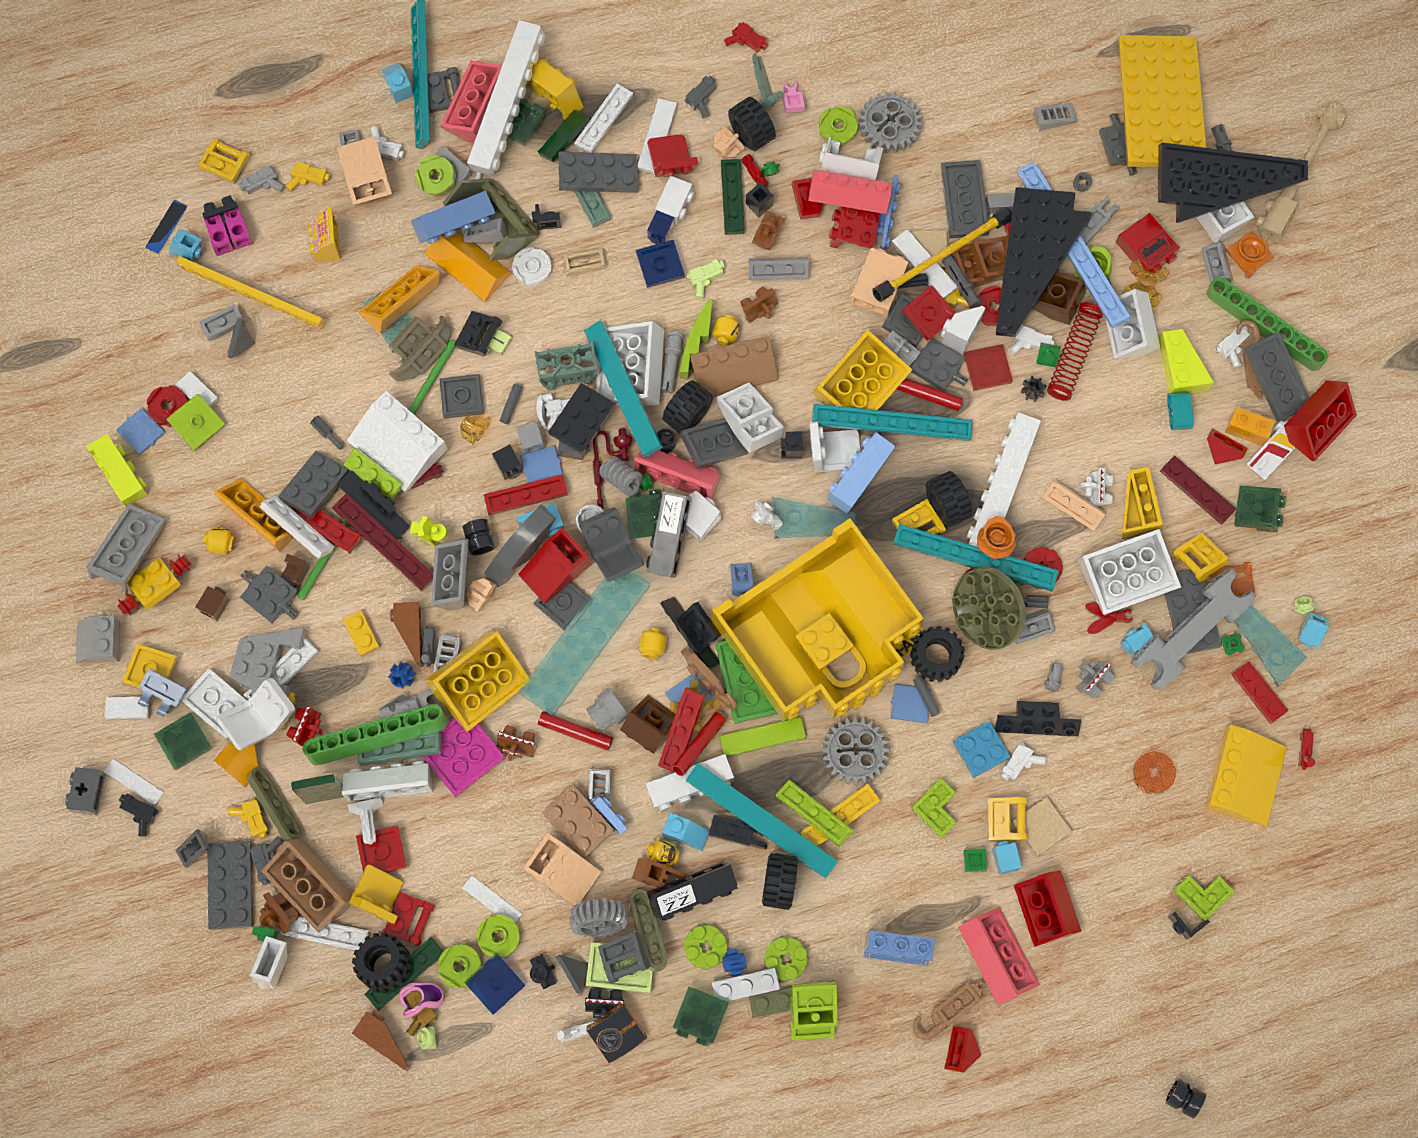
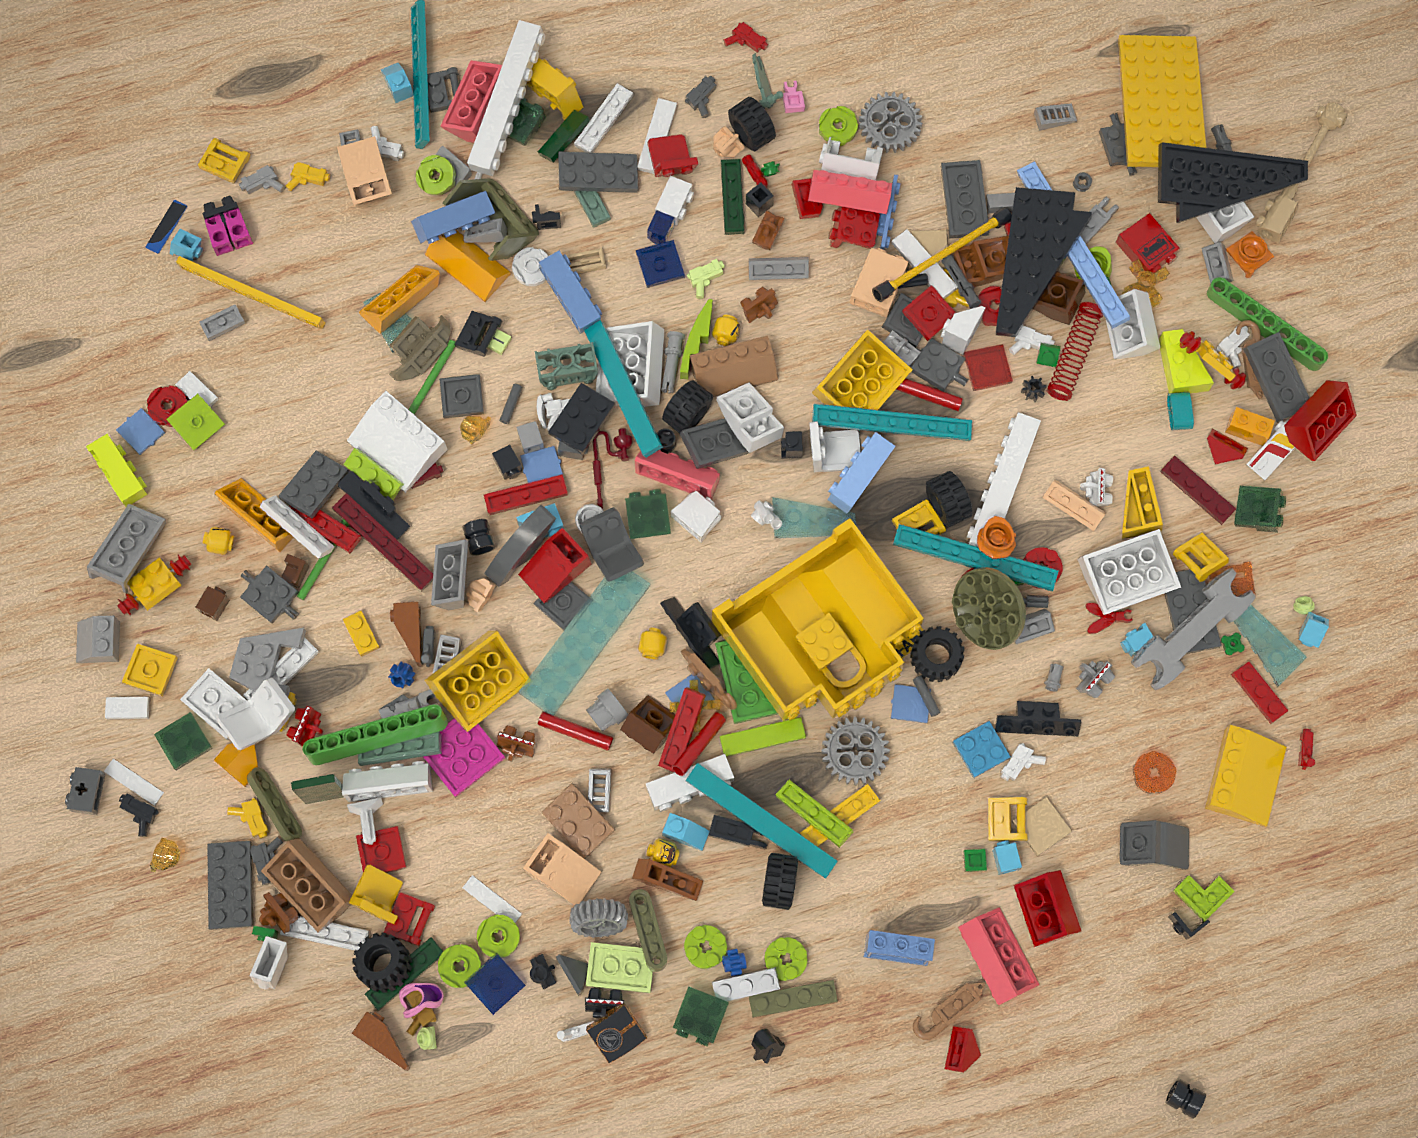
plate [137,668,187,717] -> none
dark grey slope [176,829,209,868] -> none
dark grey slope [227,318,255,359] -> none
yellow slope [308,207,340,262] -> none
dark grey axle [310,416,343,450] -> none
neon yellow hips [410,516,447,548] -> none
light blue plate [590,796,627,834] -> none
dark grey plate [598,931,650,984] -> none
light grey piece [600,457,642,496] -> none
green plate [639,472,653,492] -> none
brick [646,492,691,578] -> none
black brick [646,861,738,920] -> none
medium blue slope [730,563,753,596] -> none
lime bracket [789,982,838,1040] -> none
lime plate [911,778,956,838] -> none
none -> clear yellow piece [150,837,180,872]
none -> medium blue brick [539,251,602,334]
none -> black piece [751,1029,786,1064]
none -> dark grey piece [1119,820,1189,870]
none -> plate [1179,331,1246,390]

